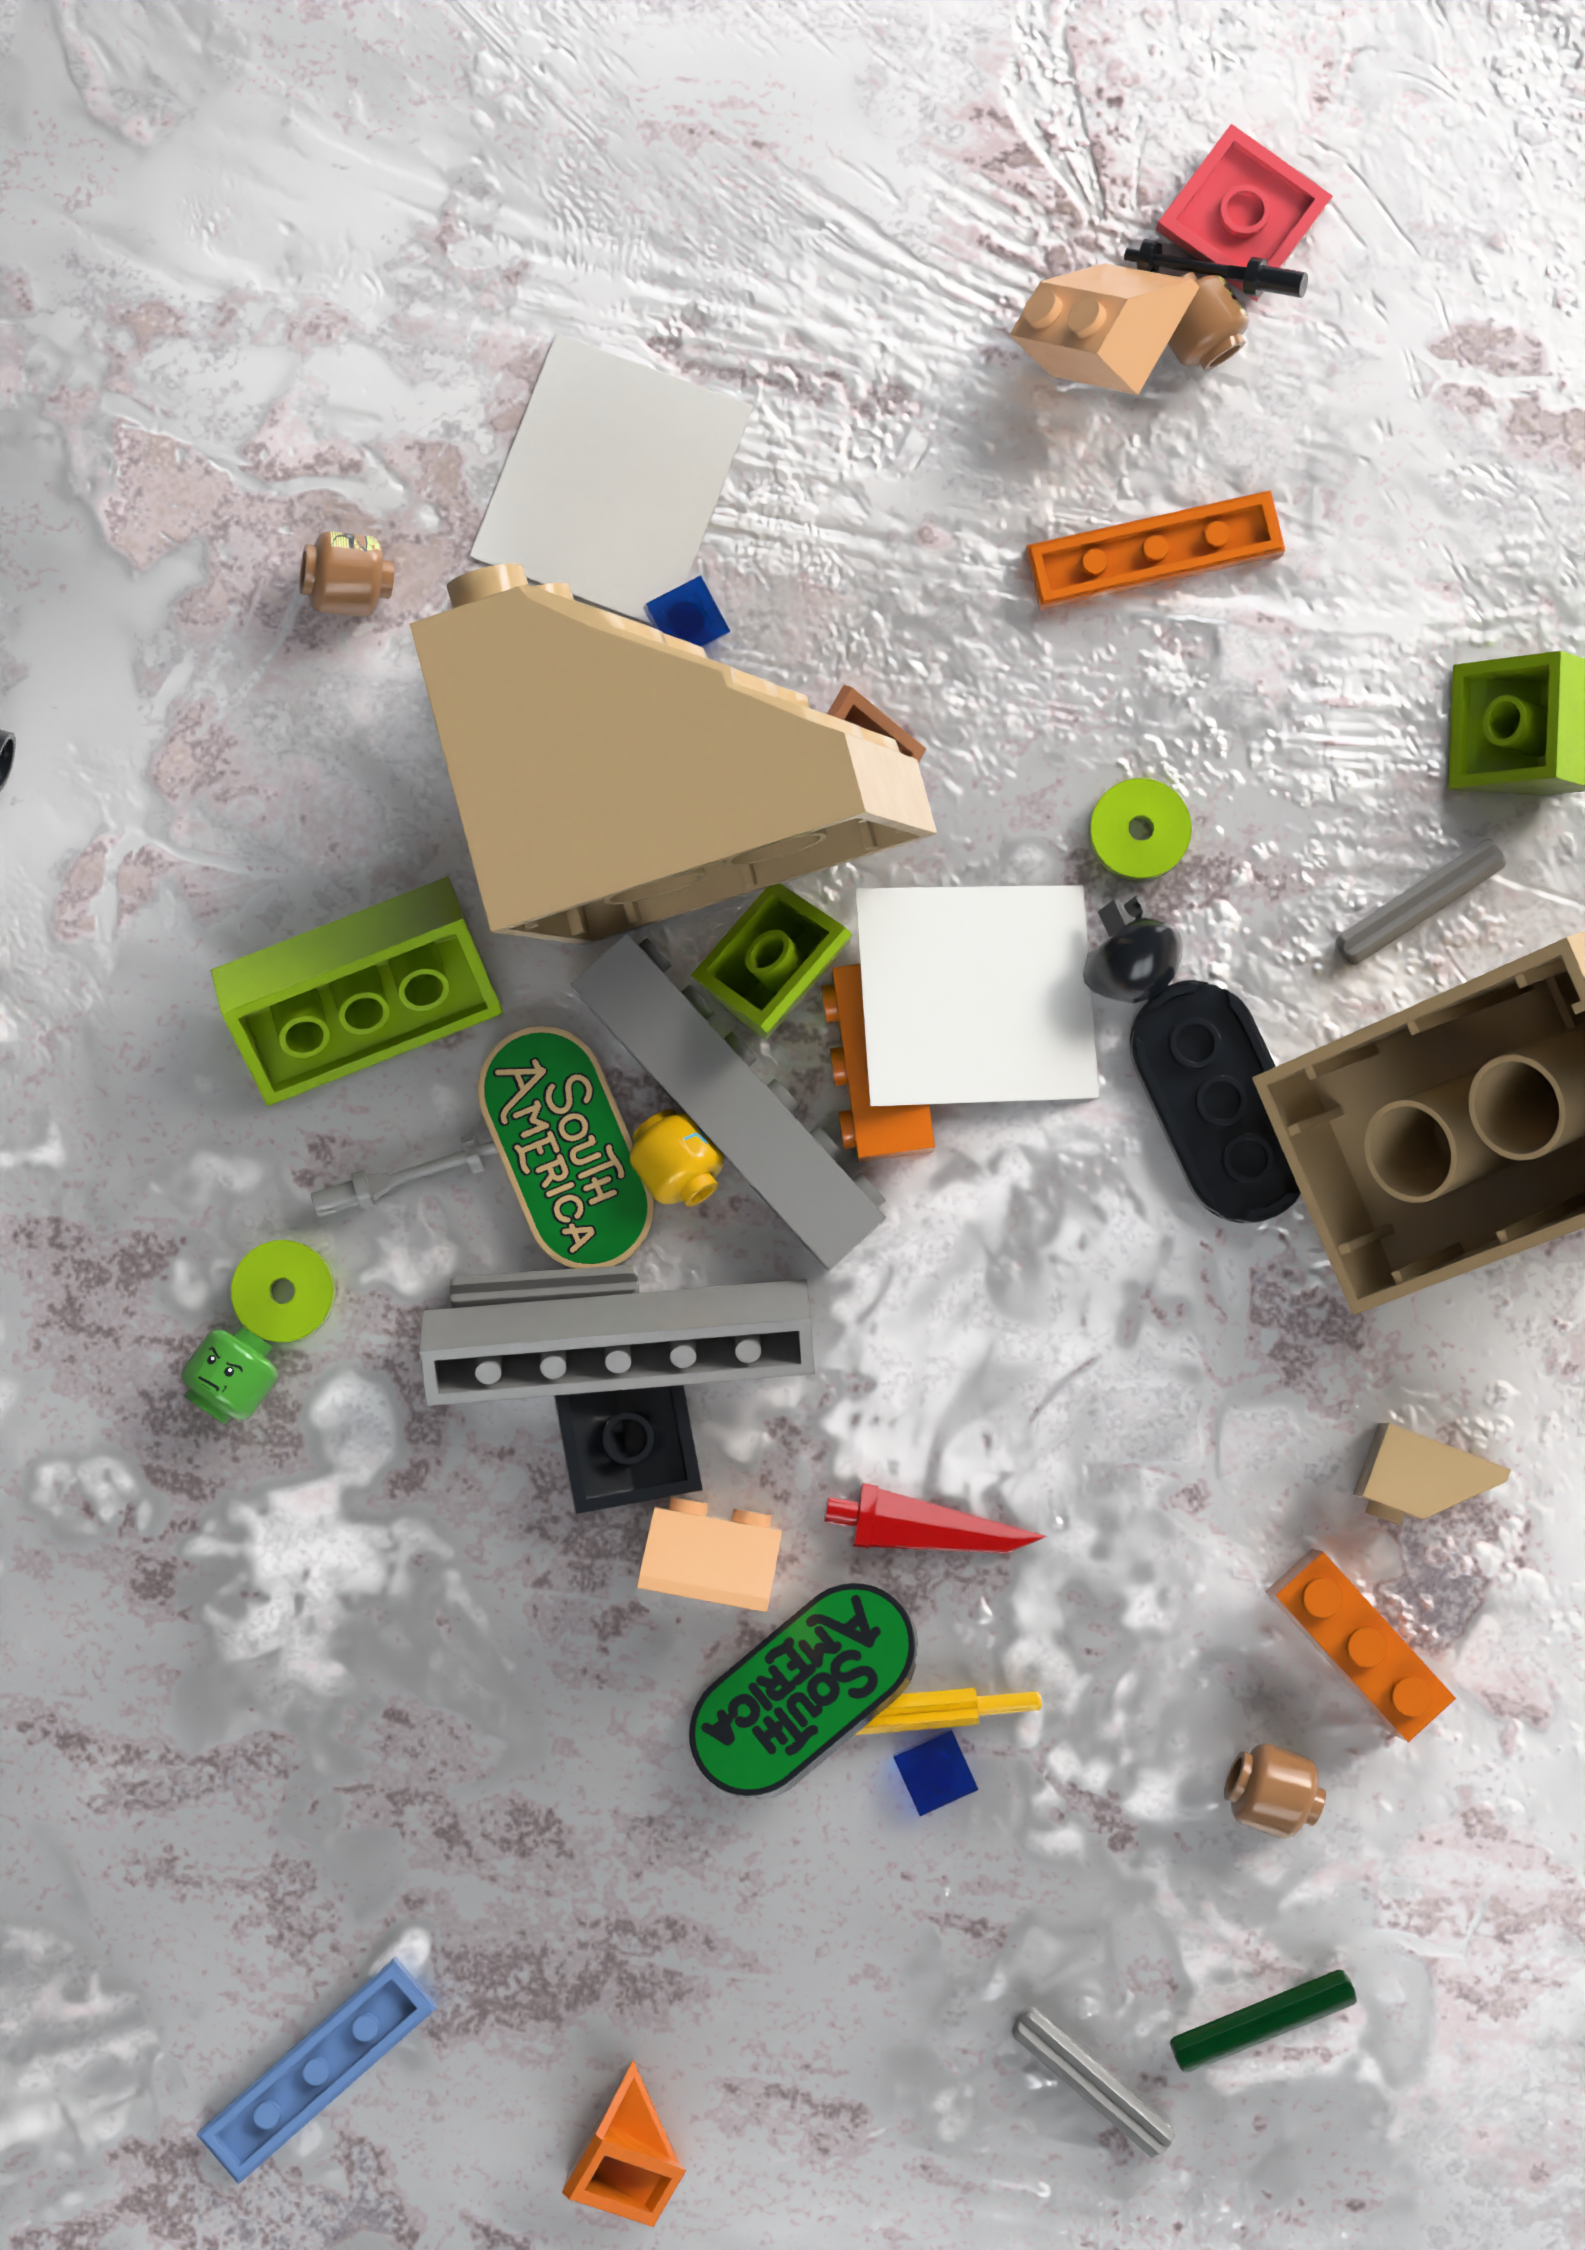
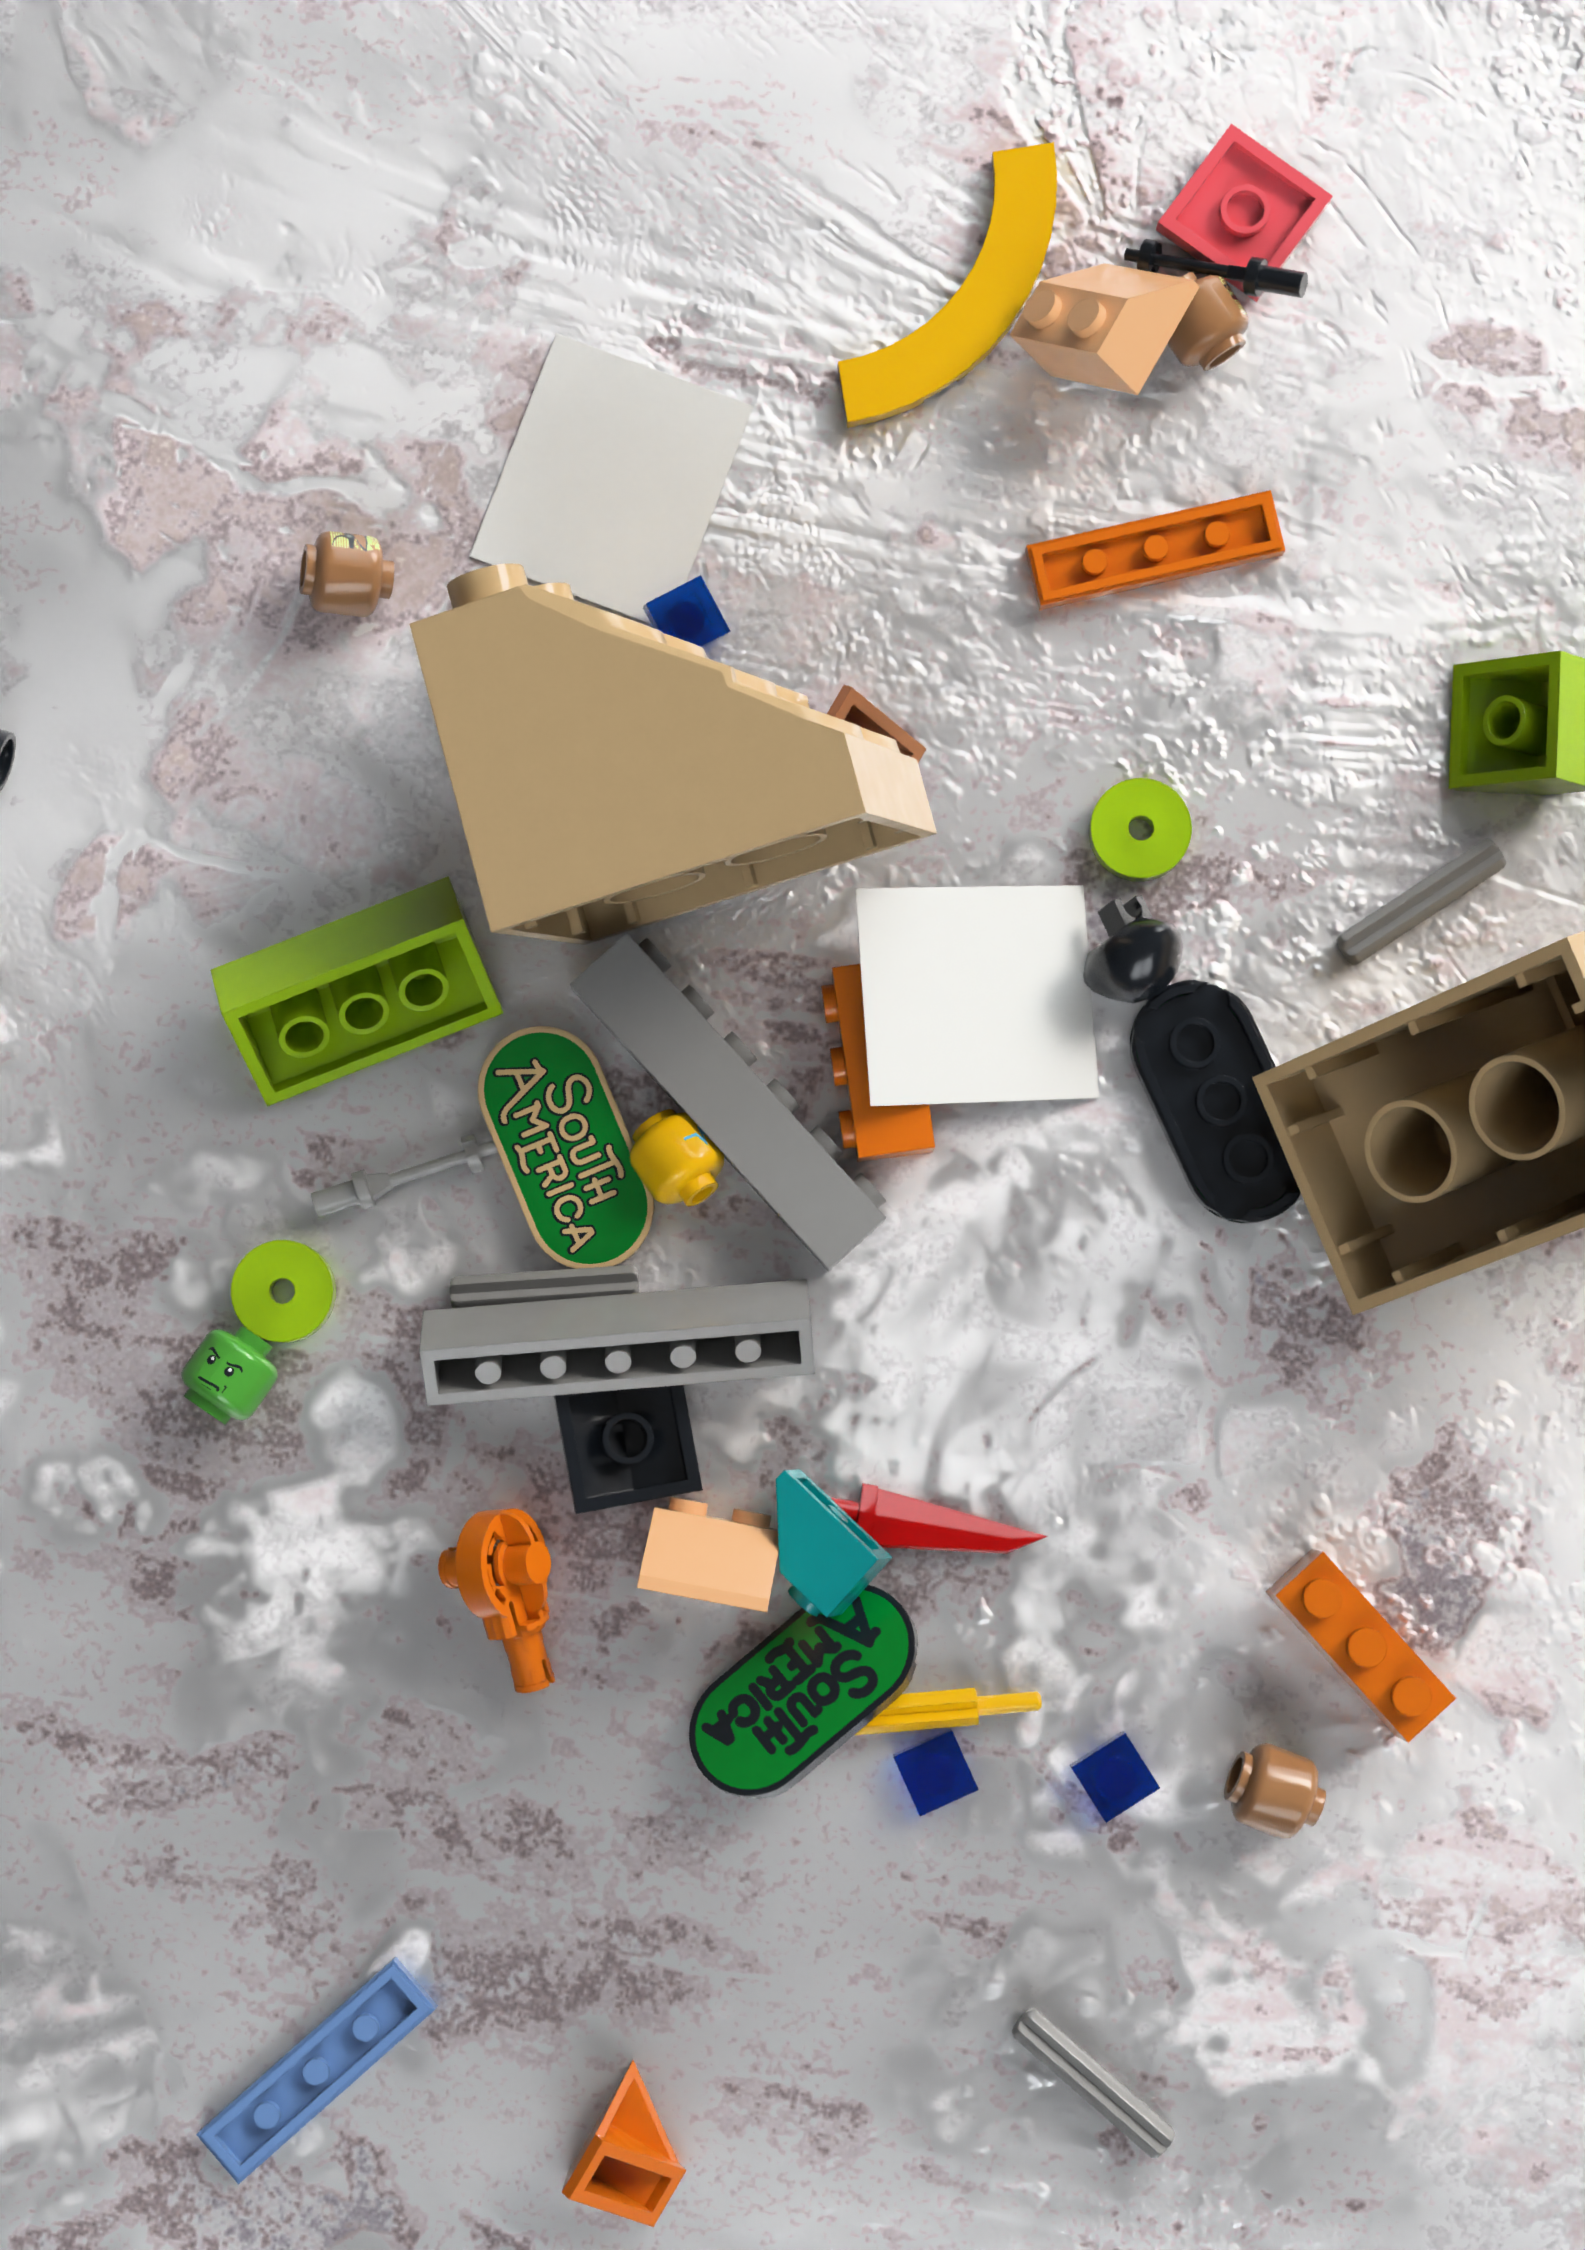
lime slope [691,883,852,1040] -> none
dark green axle [1170,1970,1357,2073] -> none
tan slope [1353,1423,1511,1526] -> none
none -> orange pin [438,1508,555,1693]
none -> teal slope [776,1469,893,1617]
none -> yellow tile [837,142,1057,428]
none -> clear blue plate [1069,1731,1160,1823]

